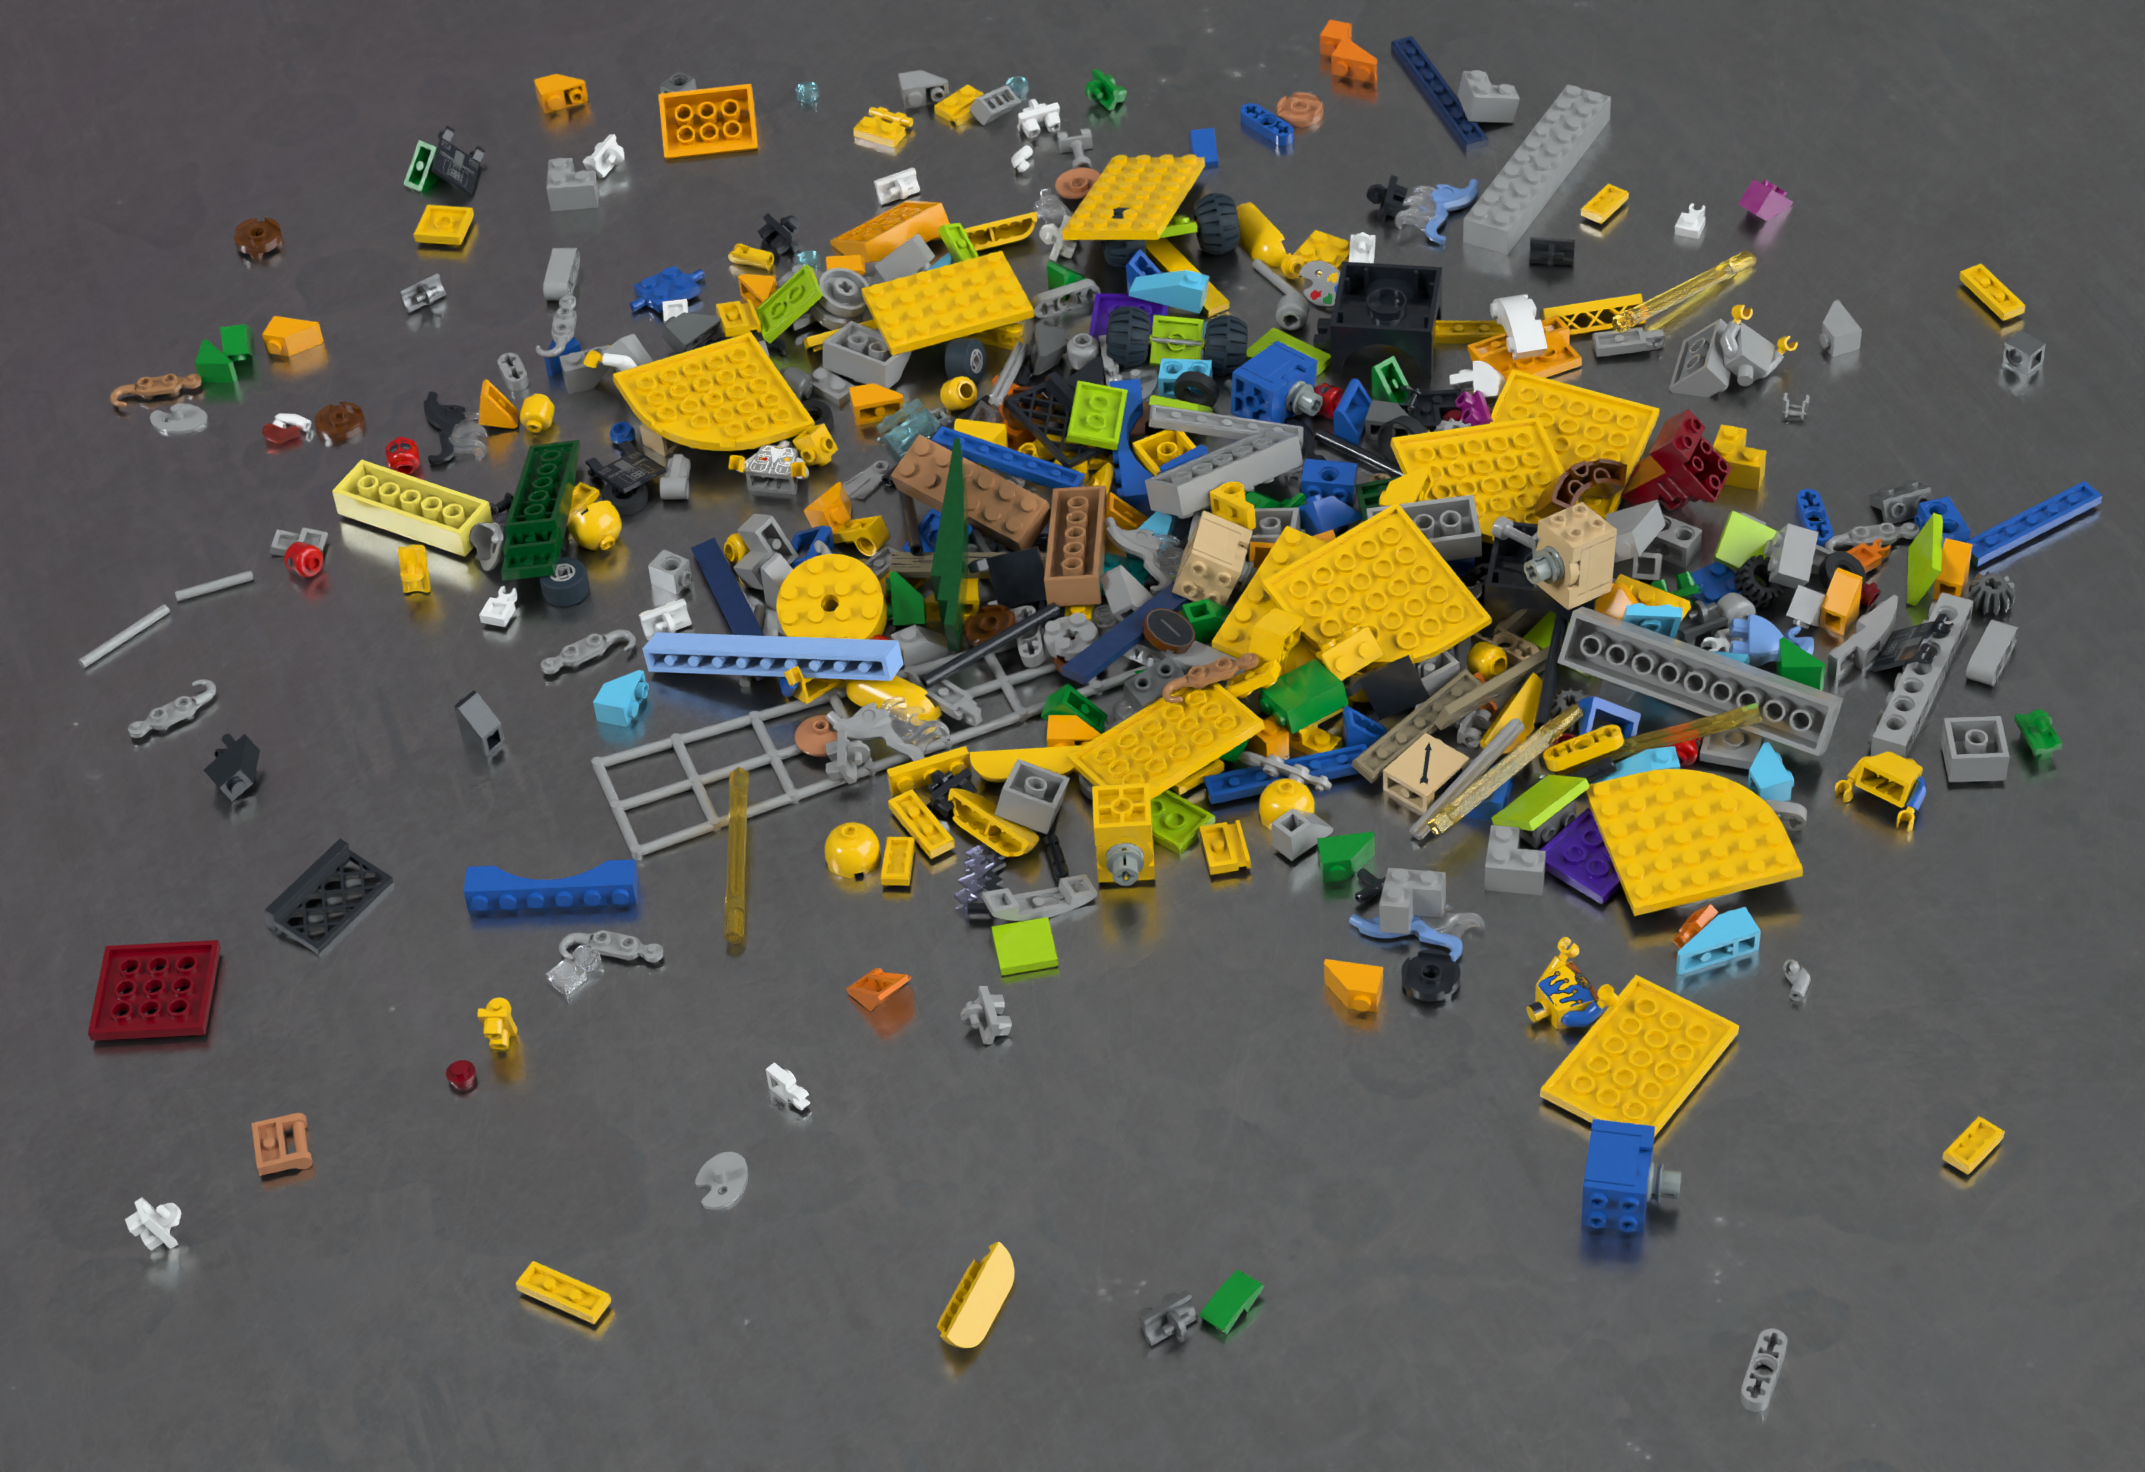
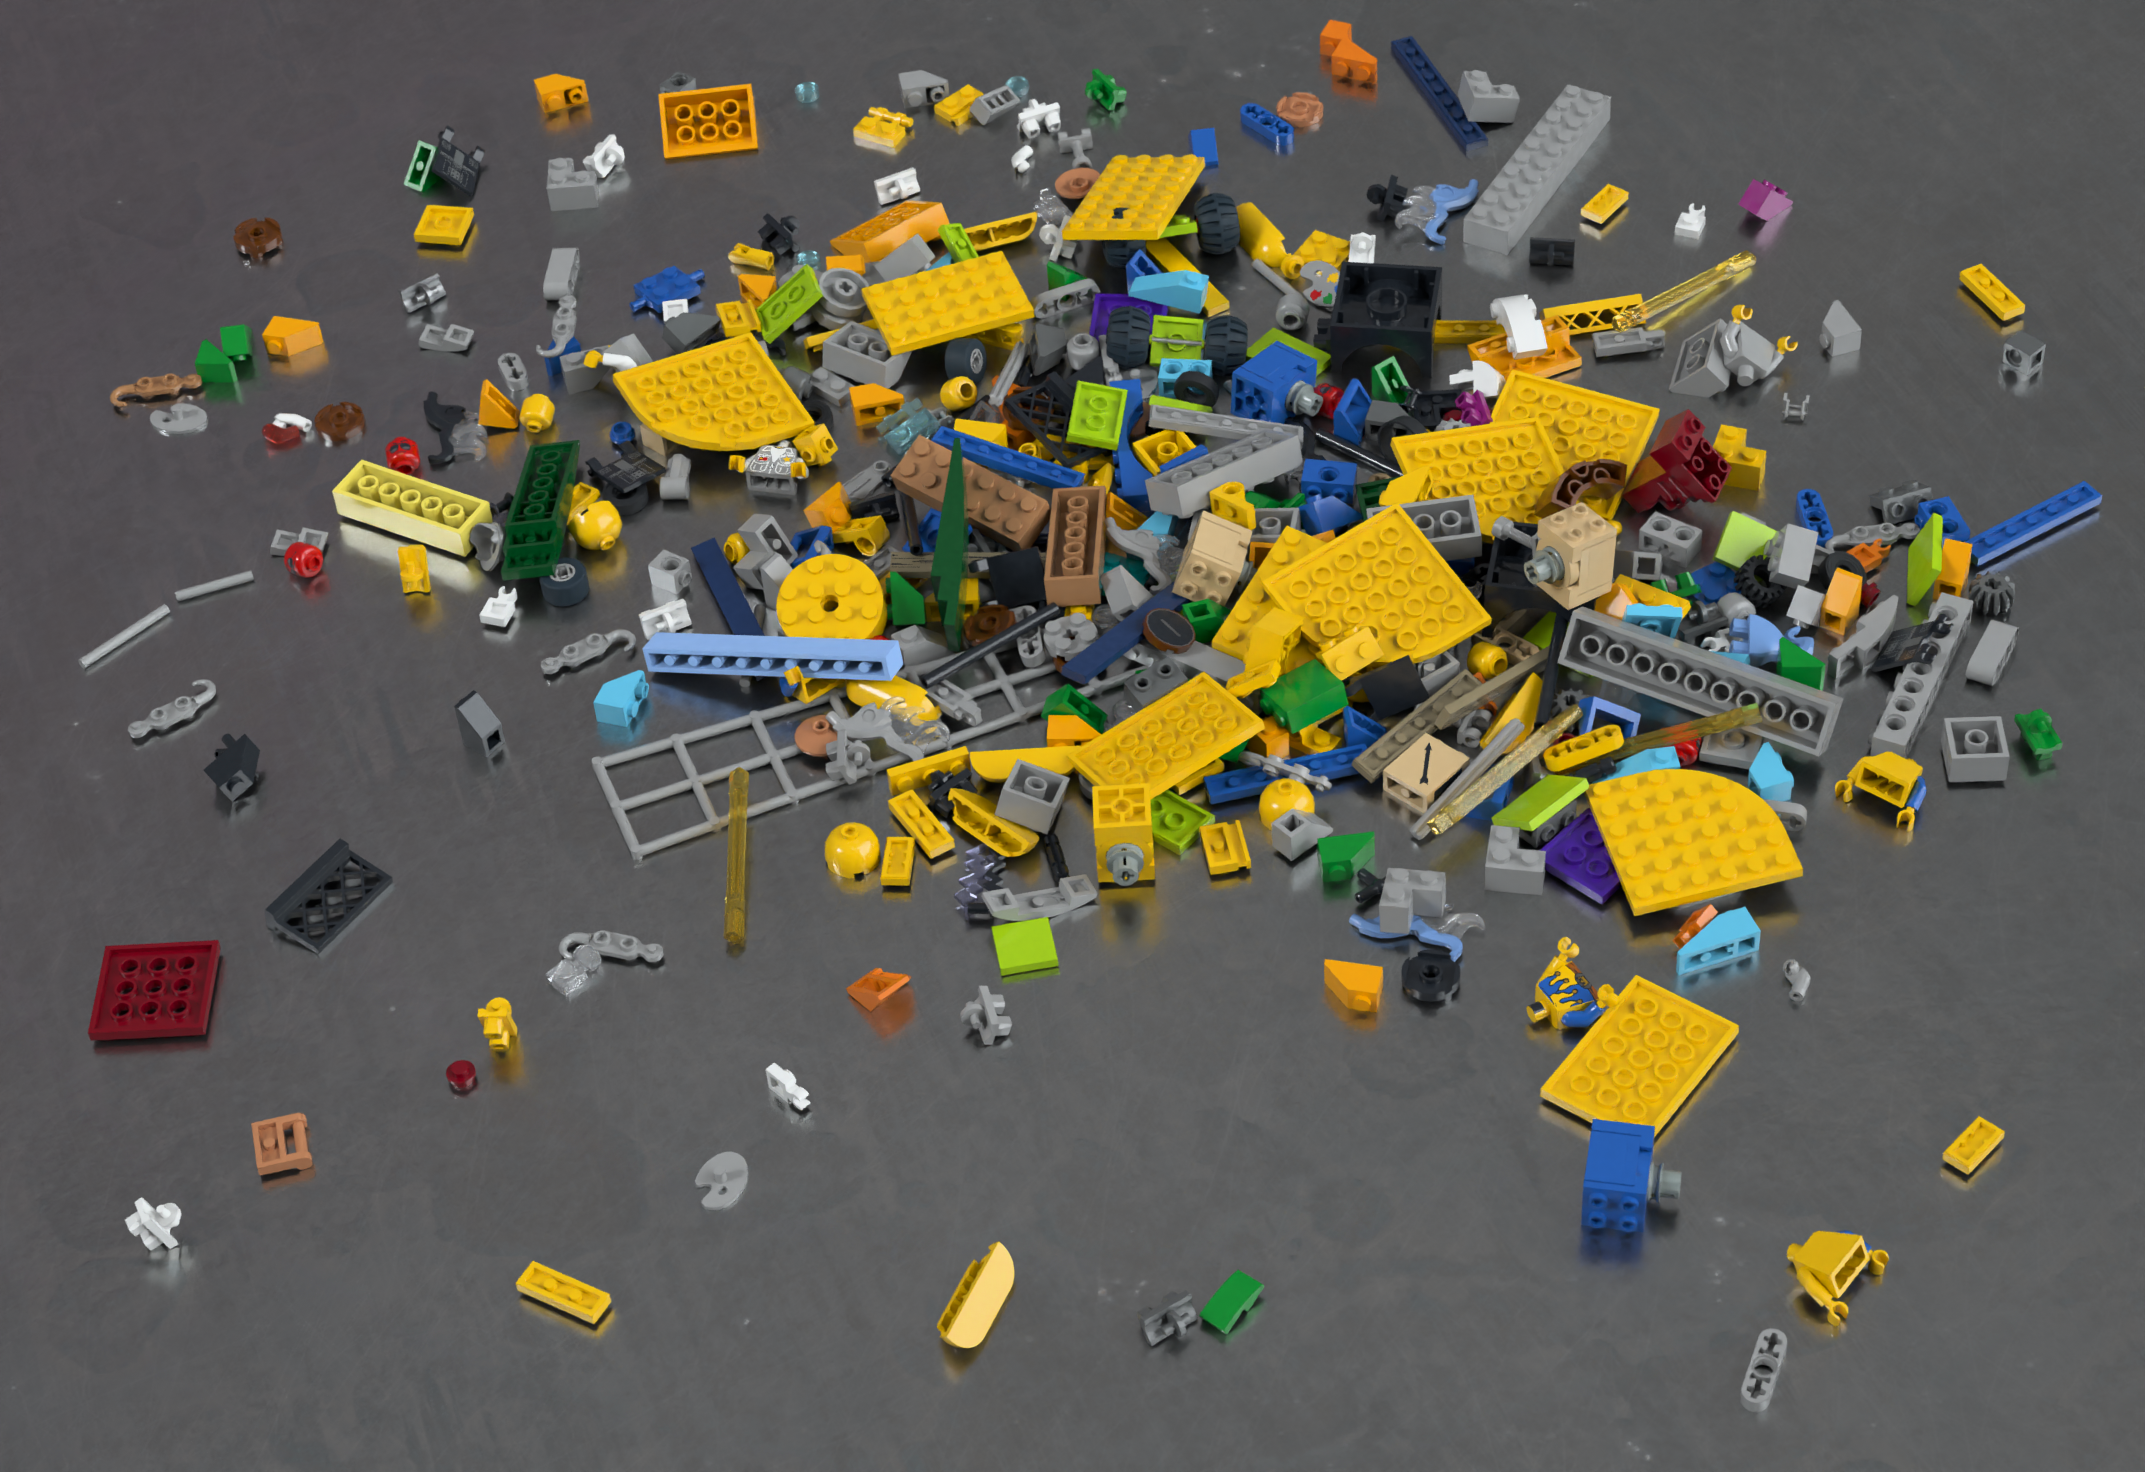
blue arch [463,859,639,911] -> none
medium nougat piece [1162,653,1259,703] -> none
light grey slope [1606,500,1665,563] -> none
none -> light grey slope [419,324,474,352]
none -> black hips [849,491,900,522]
none -> yellow torso [1787,1230,1889,1326]

